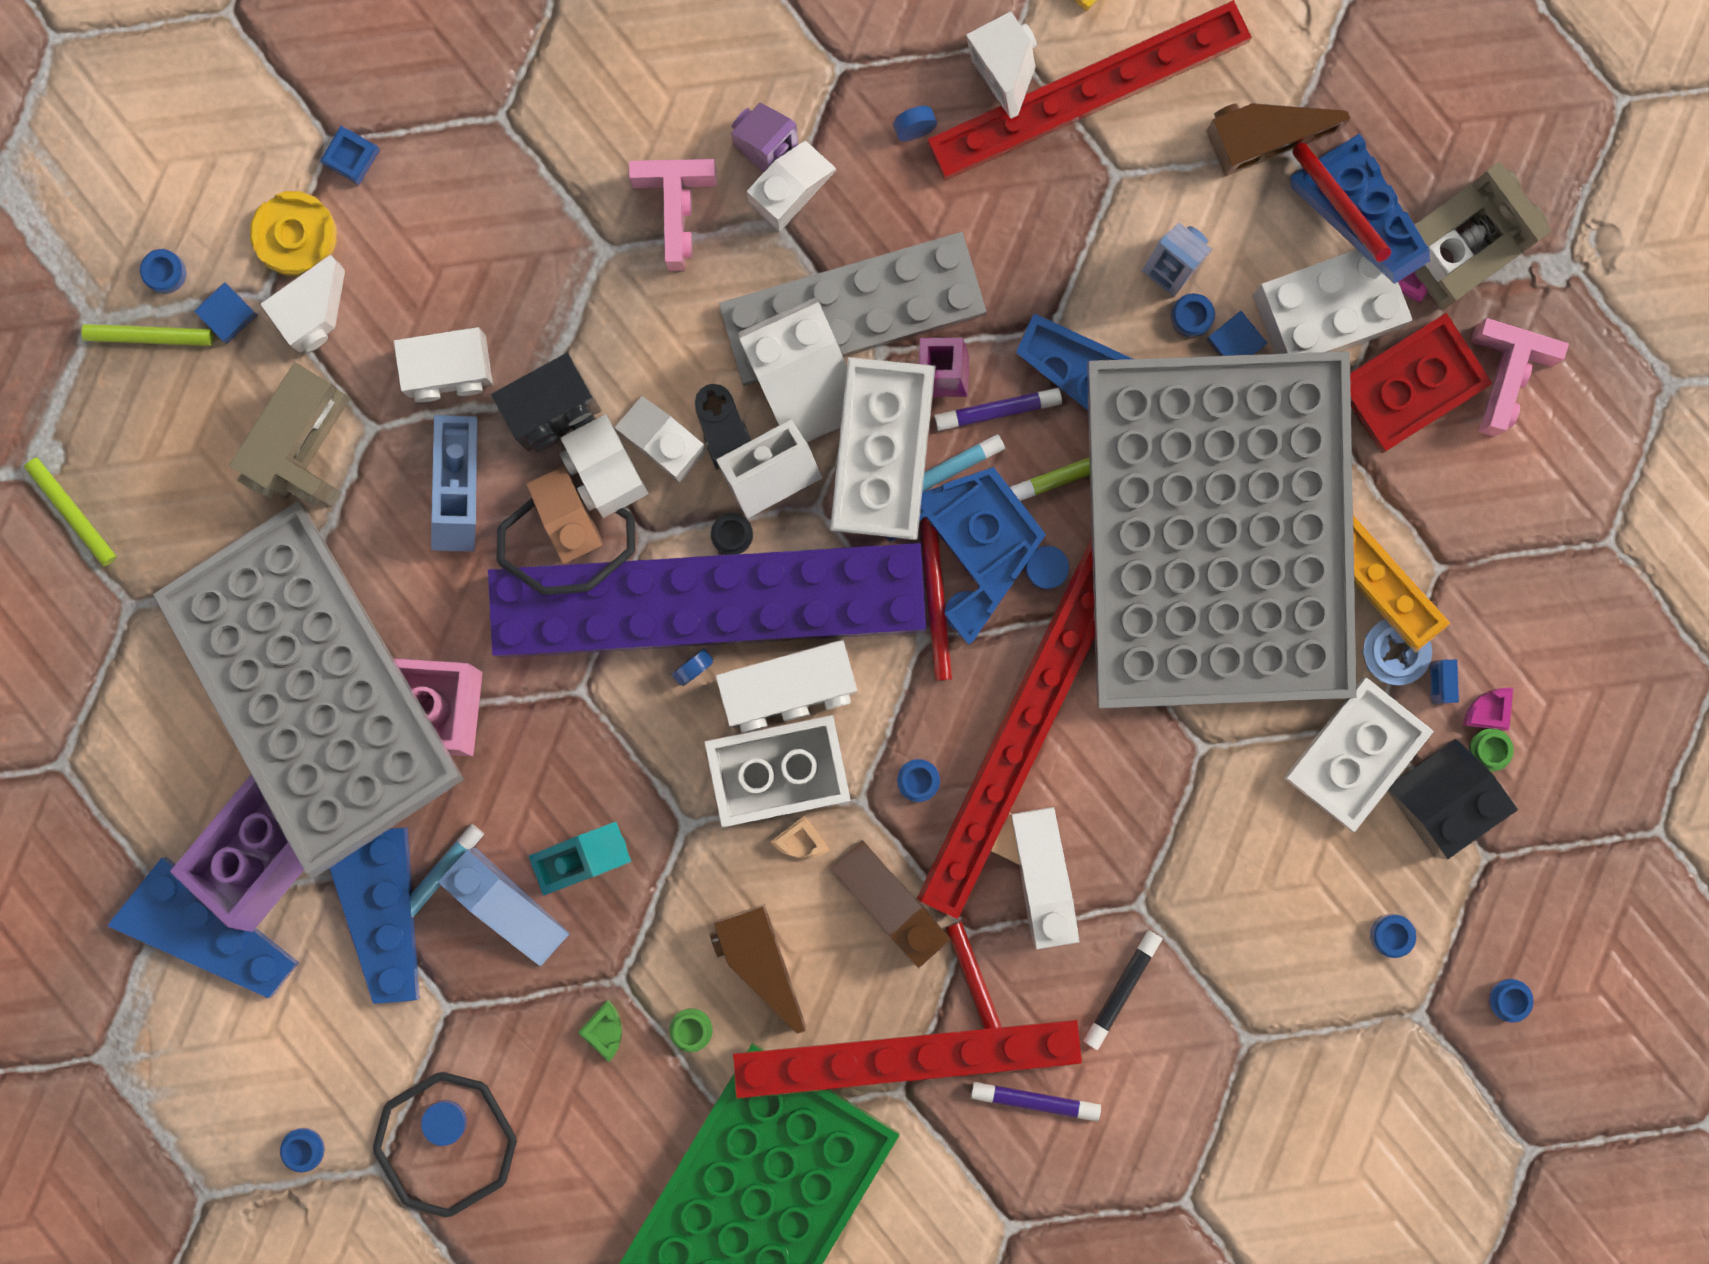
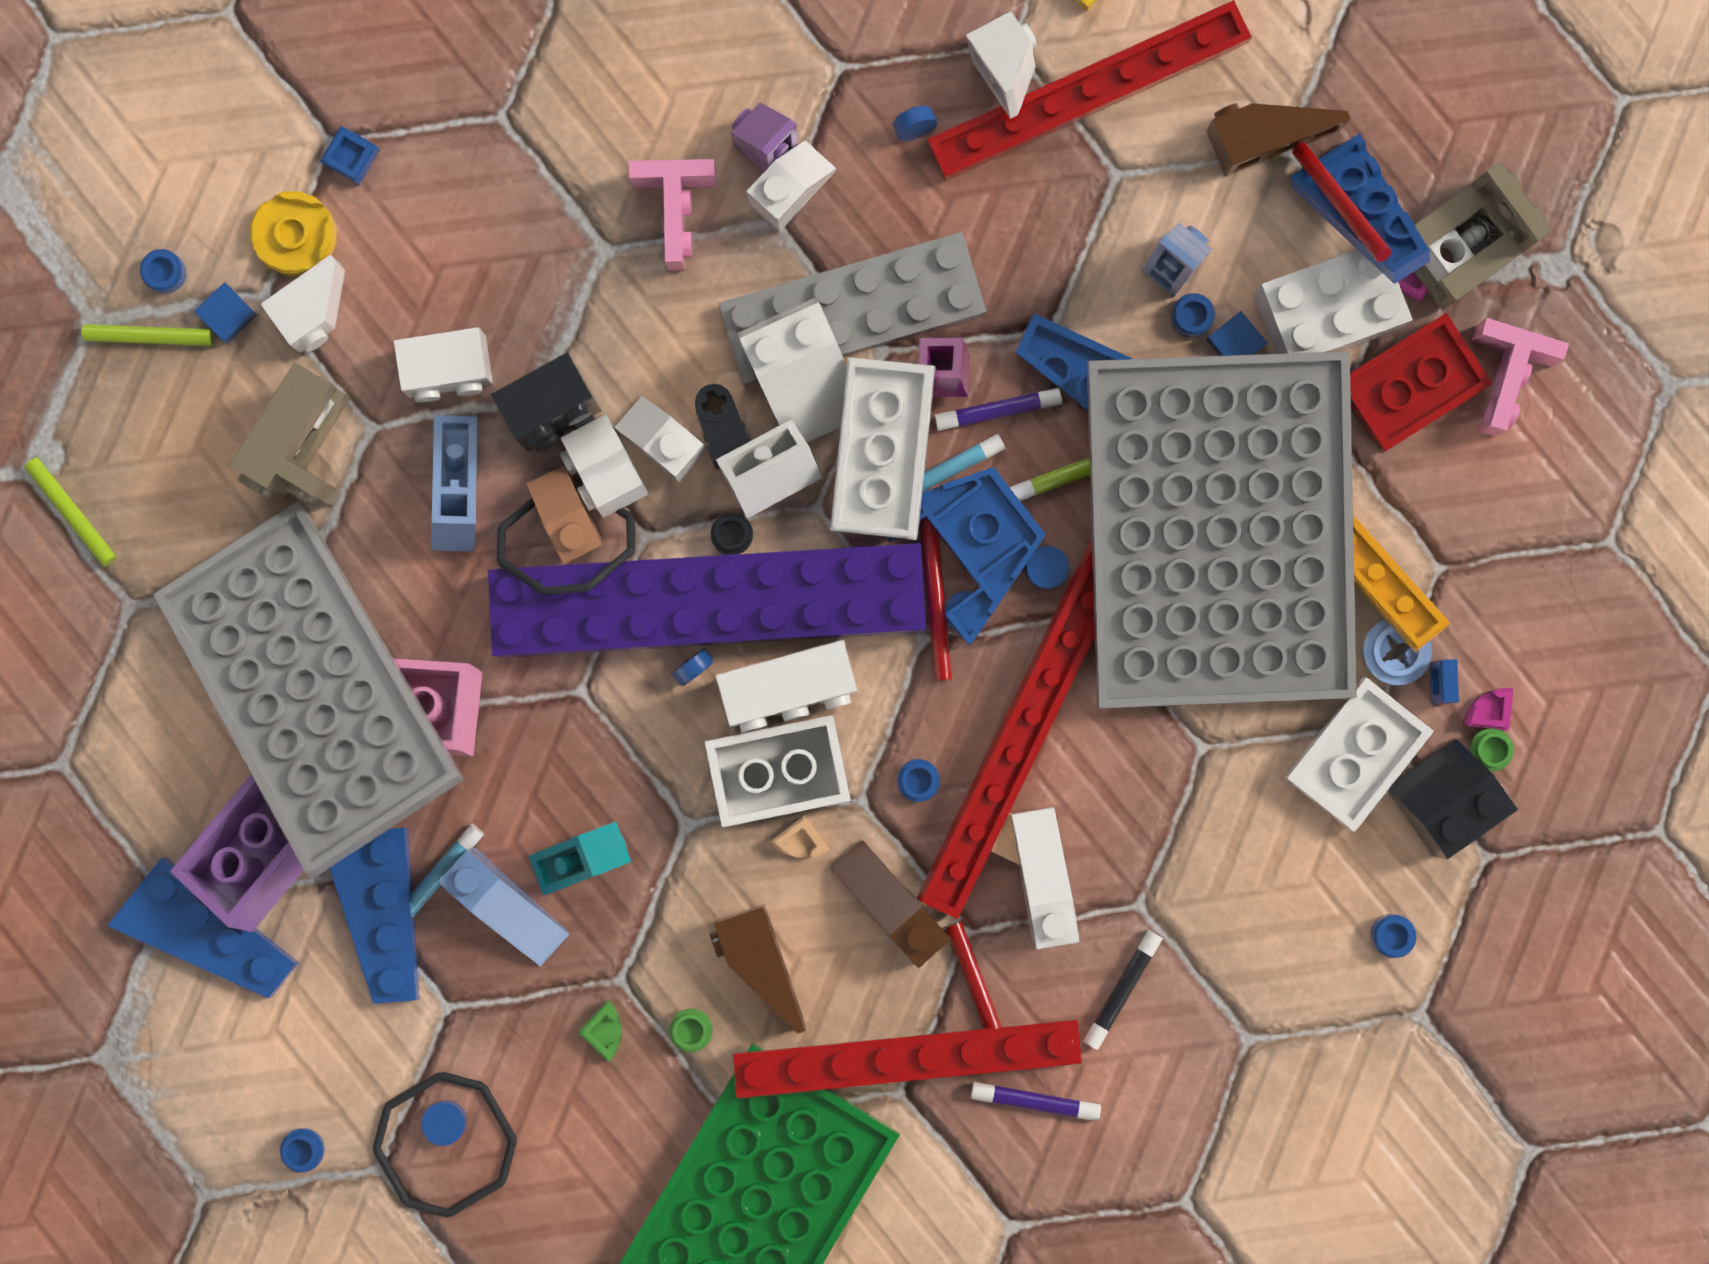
blue plate [1489,979,1534,1023] -> none

